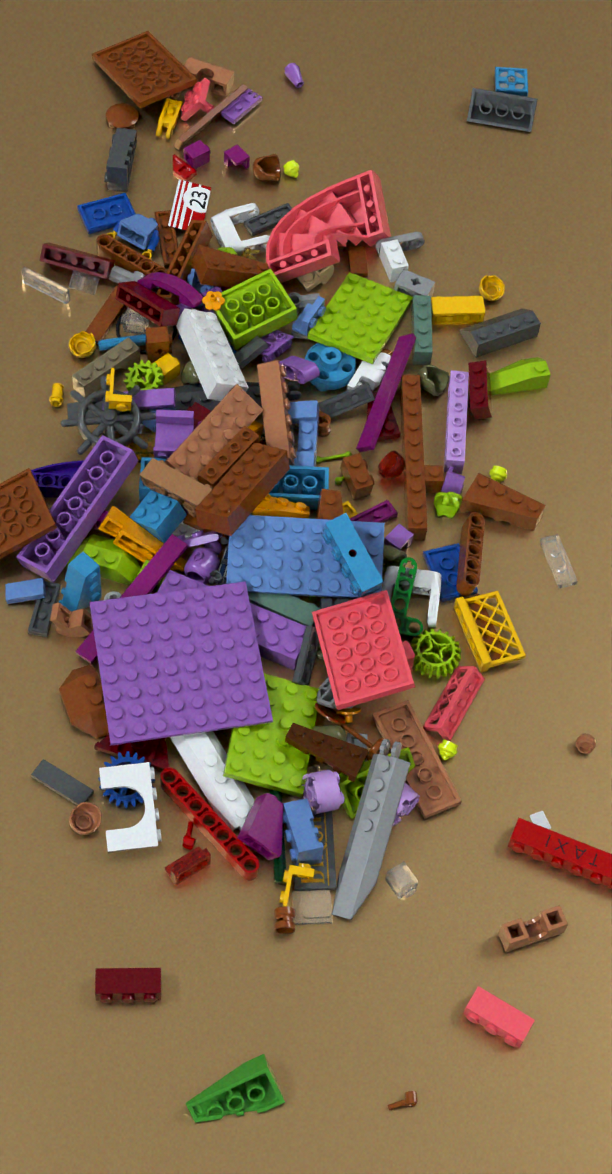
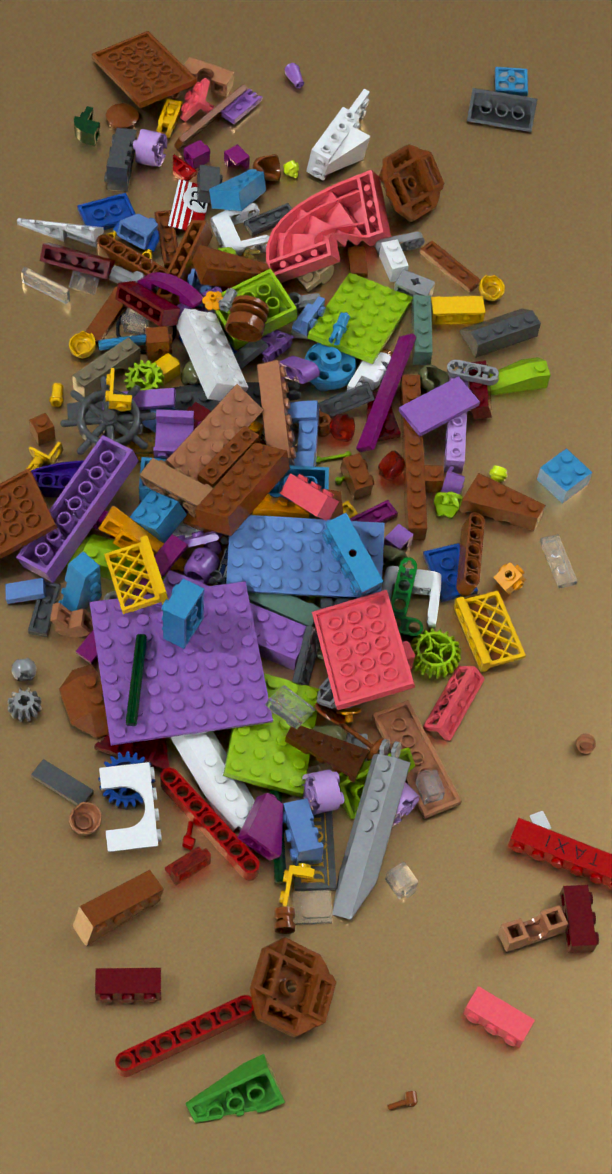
neon yellow plate [438,739,458,761] -> none
none -> light grey gear [8,687,42,722]
none -> light grey piece [11,658,37,682]
none -> white wedge [17,218,104,248]
none -> yellow bracket [25,442,64,470]
none -> dark orange brick [29,413,55,446]
none -> dark orange wedge [72,870,164,947]
none -> dark green brick [74,106,101,146]
none -> yellow fence [104,535,169,615]
none -> red beam [115,995,255,1077]
none -> dark green axle [126,634,147,727]
none -> lavender brick [133,129,167,167]
none -> dark azure brick [161,579,204,649]
none -> dark grey brick [197,165,223,203]
none -> dark azure wedge [209,169,266,211]
none -> light grey pin [219,288,238,312]
none -> dark orange wheel [225,295,269,342]
none -> dark orange piece [250,937,337,1037]
none -> clear plate [265,685,316,729]
none -> coral brick [280,473,339,521]
none -> white wedge [306,89,370,181]
none -> dark azure axle [329,312,350,345]
none -> clear red hair [330,413,355,442]
none -> dark orange piece [379,144,445,222]
none -> medium lavender tile [399,376,480,437]
none -> clear brick [416,769,445,805]
none -> dark orange tile [420,240,481,293]
none -> light grey beam [447,359,499,385]
none -> light orange brick [493,562,526,595]
none -> dark azure brick [537,448,592,504]
none -> dark red brick [560,885,599,953]

